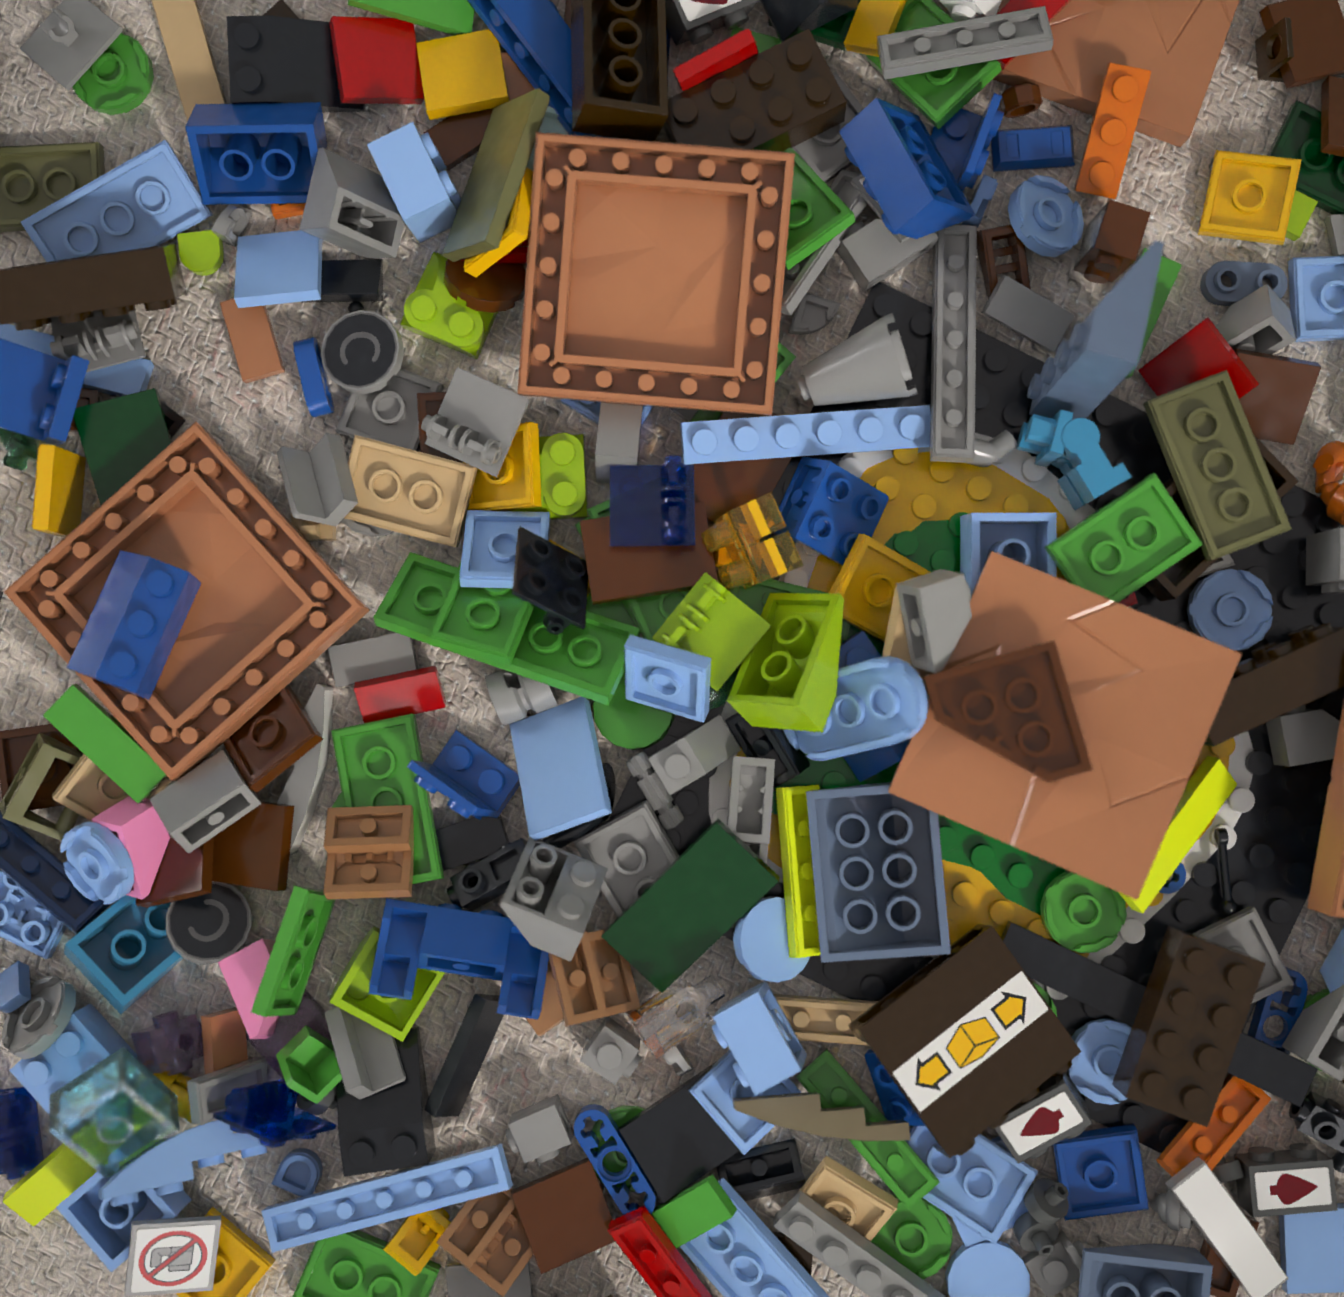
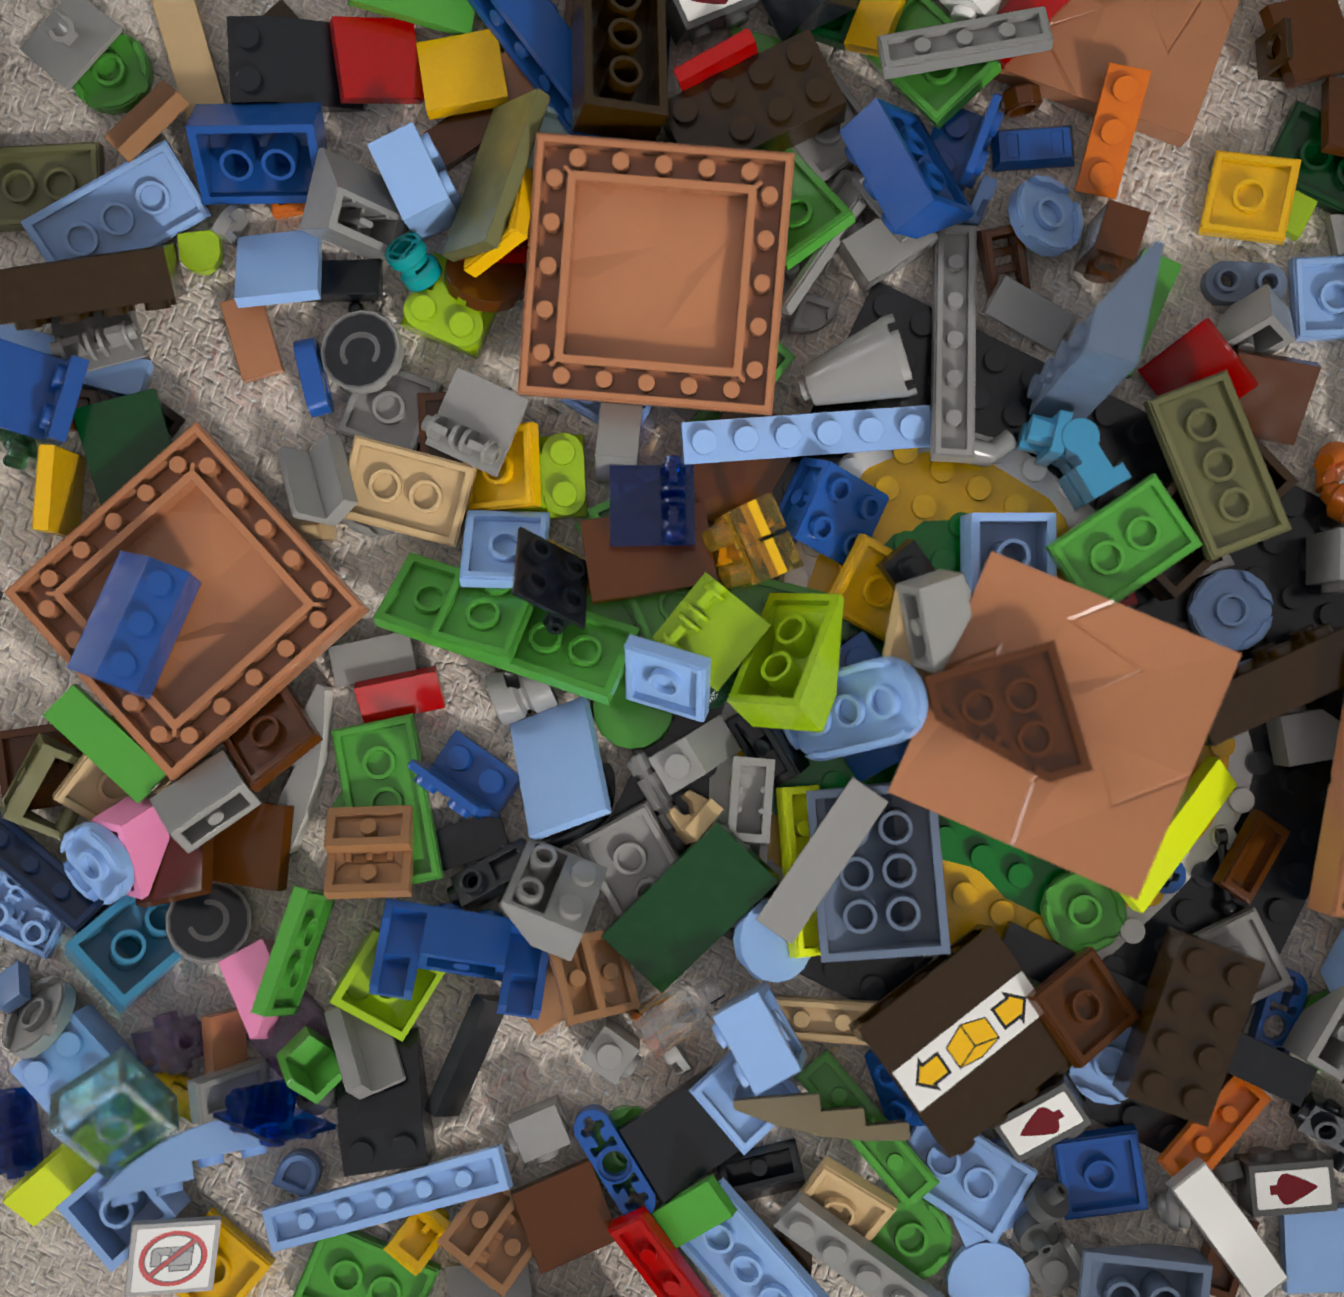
none -> medium nougat slope [104,79,190,163]
none -> teal wheel [384,232,442,292]
none -> tan tile [666,790,723,845]
none -> light grey tile [756,777,889,945]
none -> black plate [876,539,936,591]
none -> reddish brown tile [1026,946,1140,1068]
none -> reddish brown tile [1211,809,1291,904]

